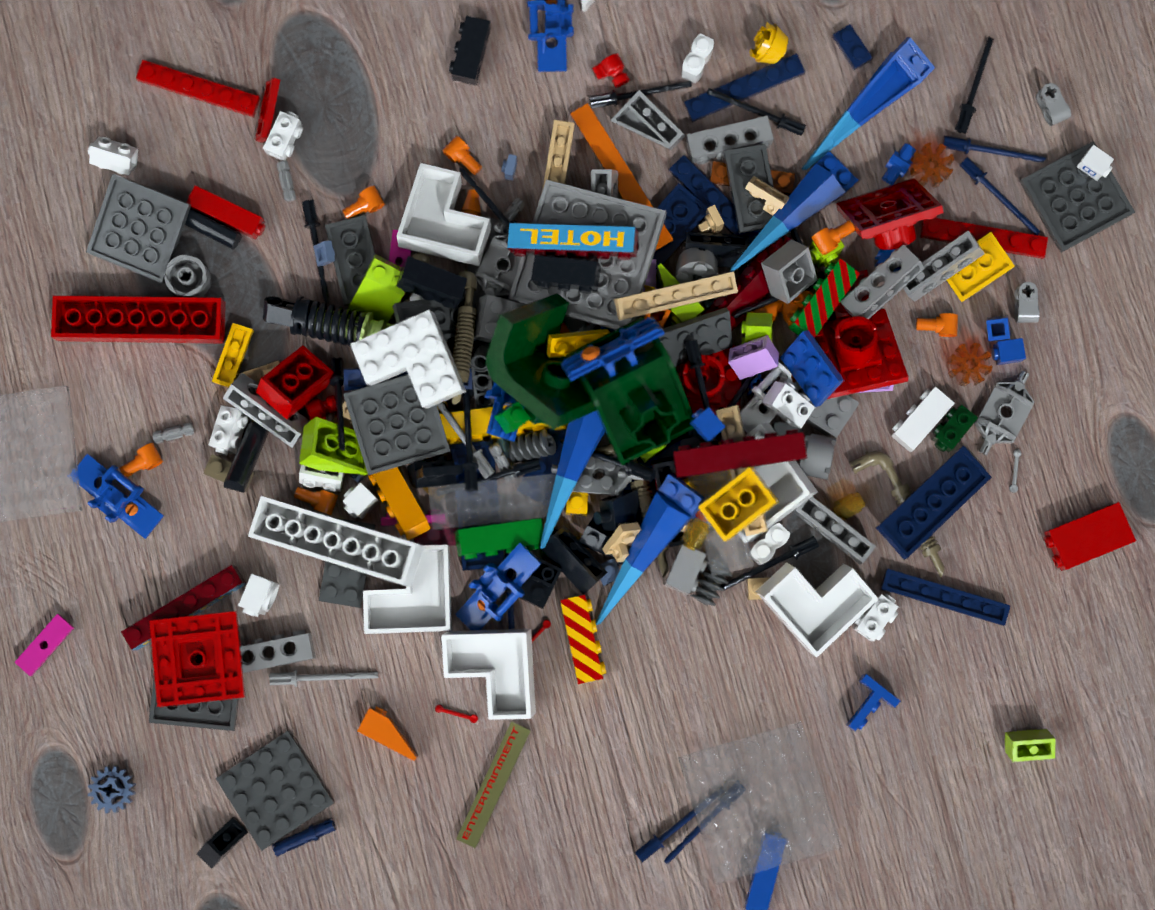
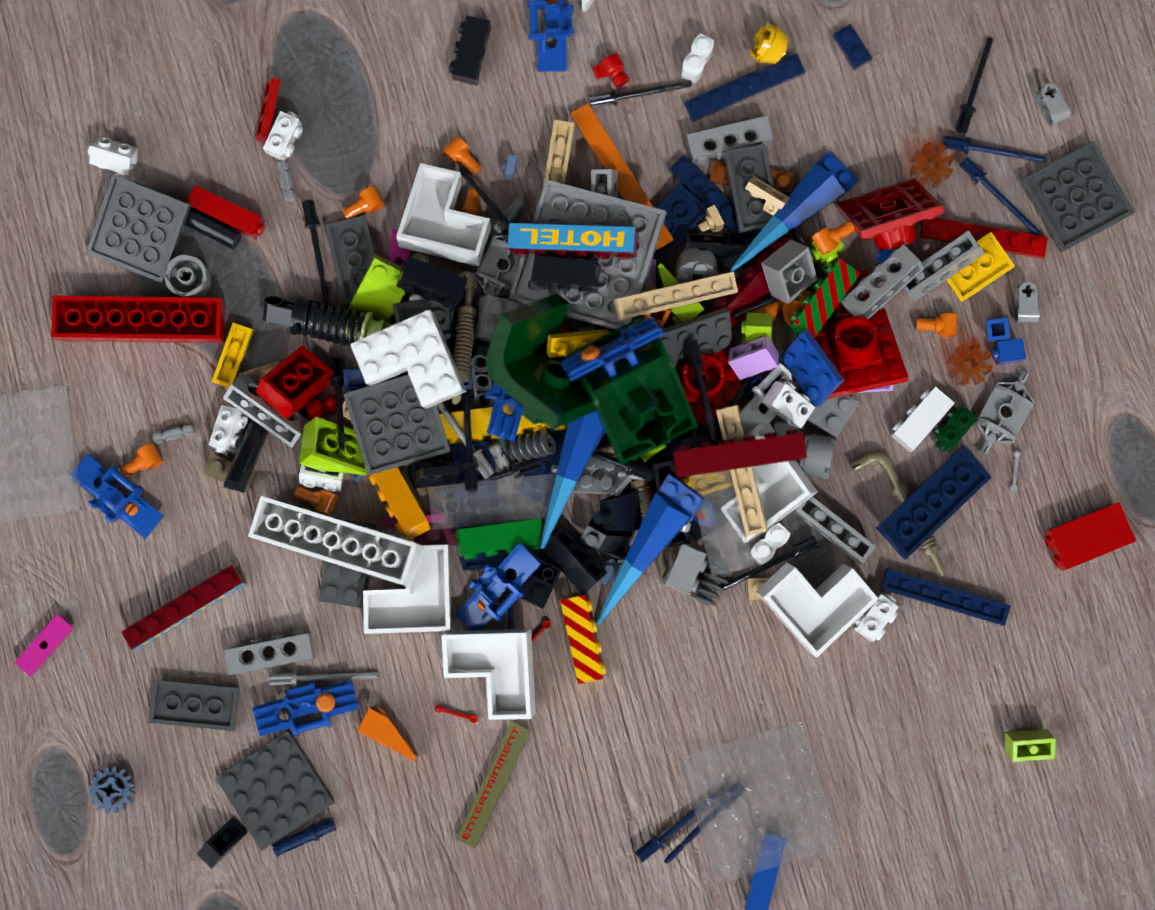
red plate [136,60,260,118] -> none
red piece [149,611,245,707] -> none
white brick [238,574,279,617] -> none
sand blue plate [313,241,335,266] -> none
white brick [343,483,380,519] -> none
green brick [494,401,531,434] -> none
yellow brick [566,492,588,516] -> none
tan hinge [602,523,641,562] -> none
light grey wedge [610,90,686,150] -> none
clear yellow brick [681,518,710,551] -> none
blue brick [690,407,725,442] -> none
yellow brick [698,467,780,542] -> none
black piece [707,88,806,136] -> none
blue plate [802,37,935,170] -> none
clear yellow brick [832,492,866,520] -> none
blue bracket [846,674,900,731] -> none
blue axle [882,143,916,185] -> none
white brick [1076,145,1114,181] -> none
none -> blue piece [252,680,360,737]

